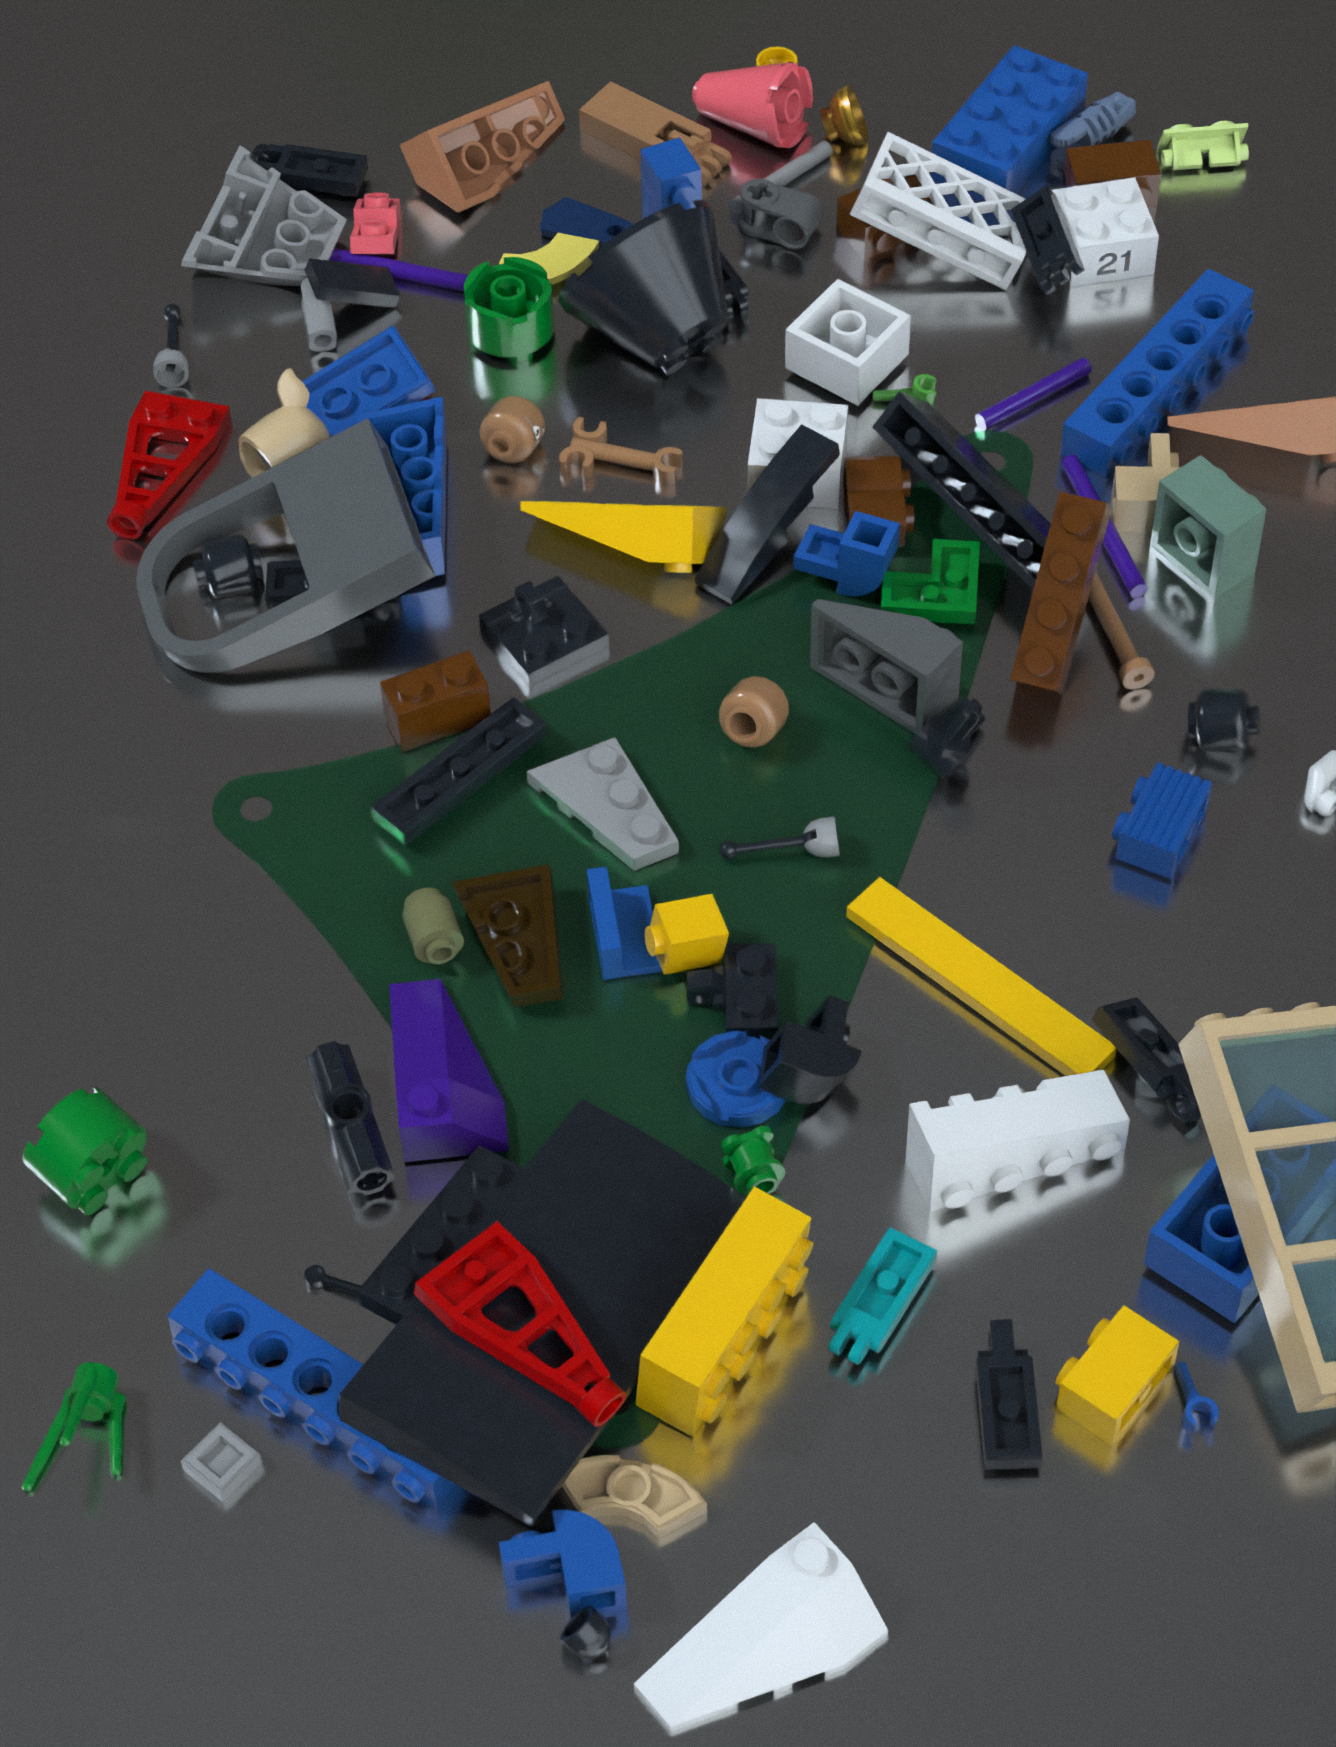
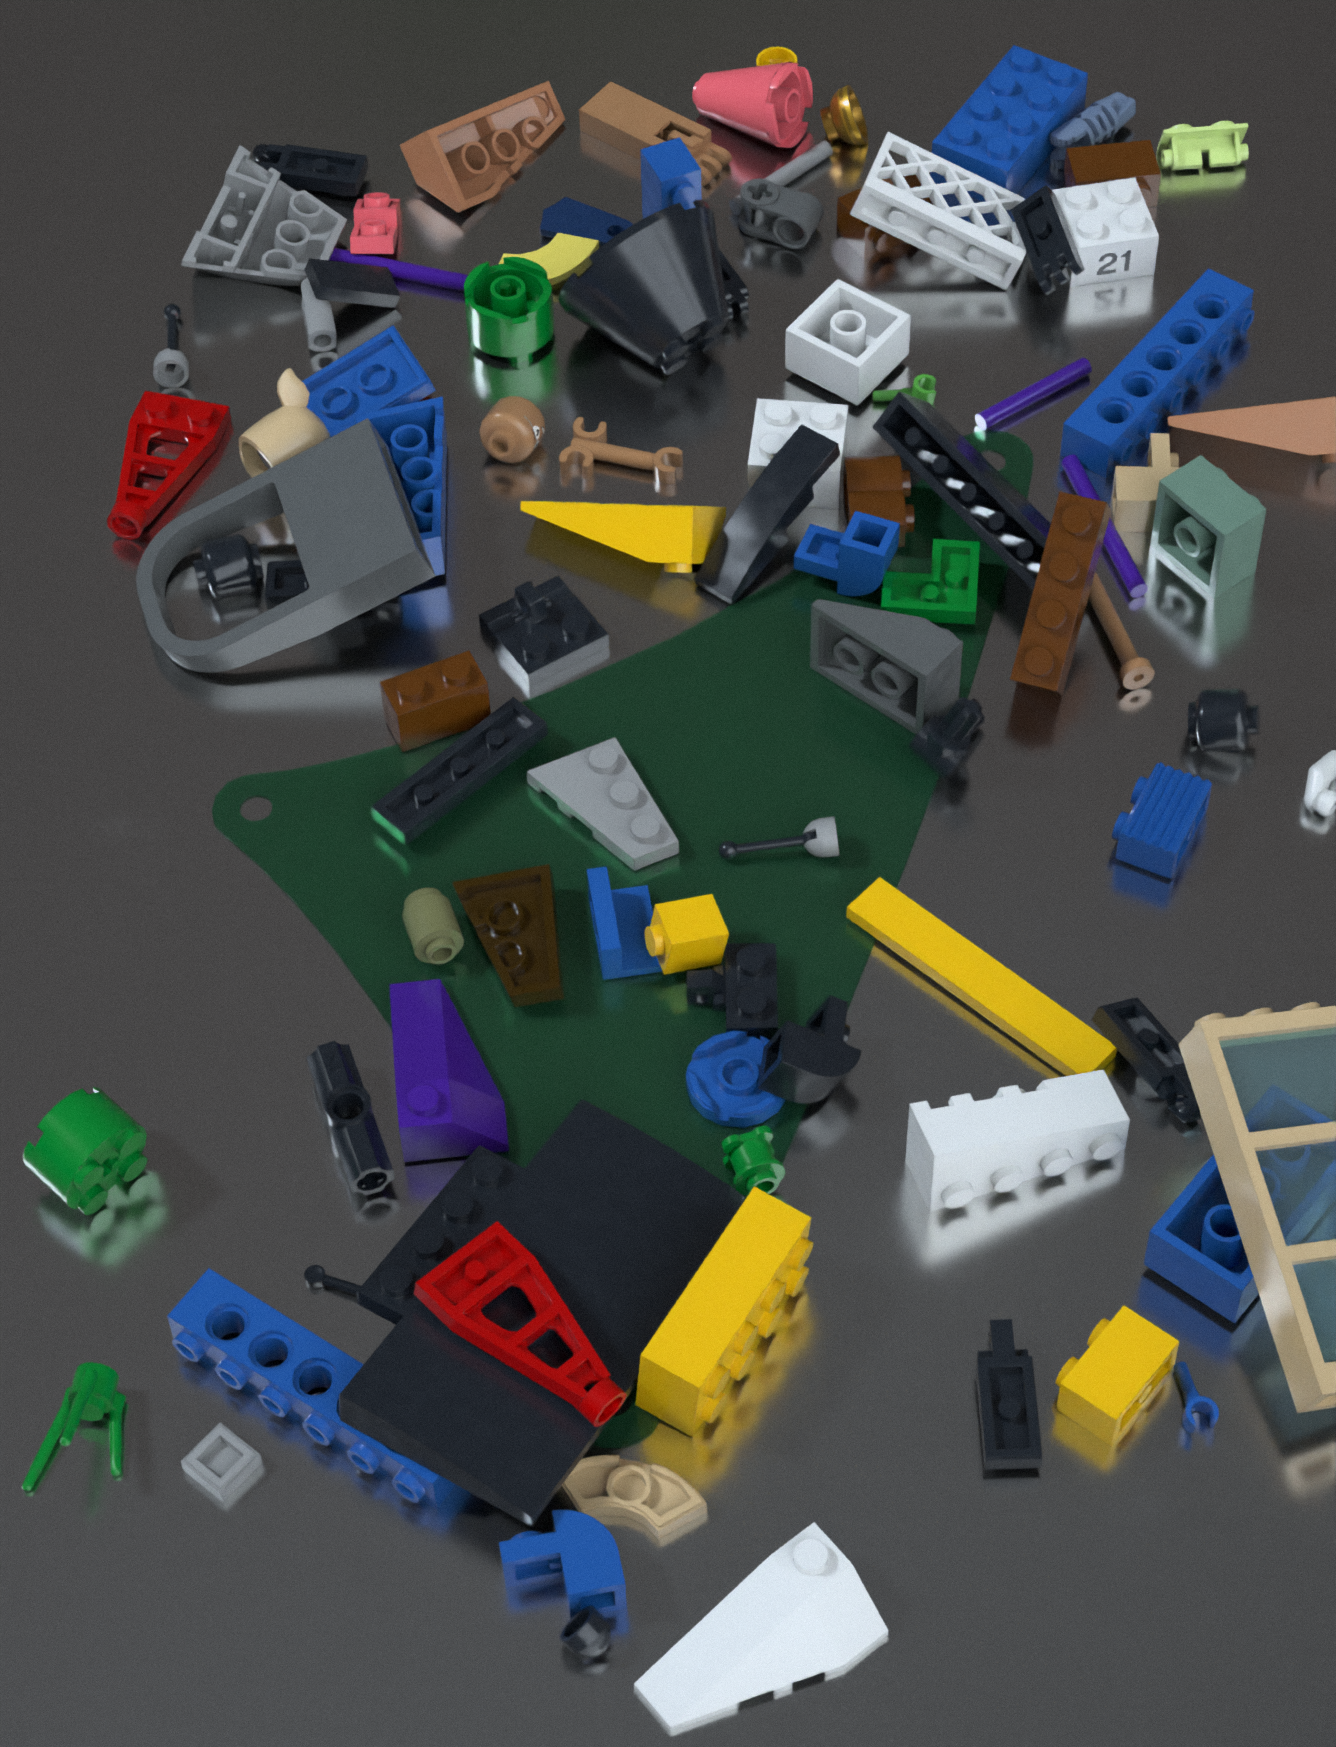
medium nougat head [719,676,789,748] -> none
teal hinge [828,1227,938,1365] -> none

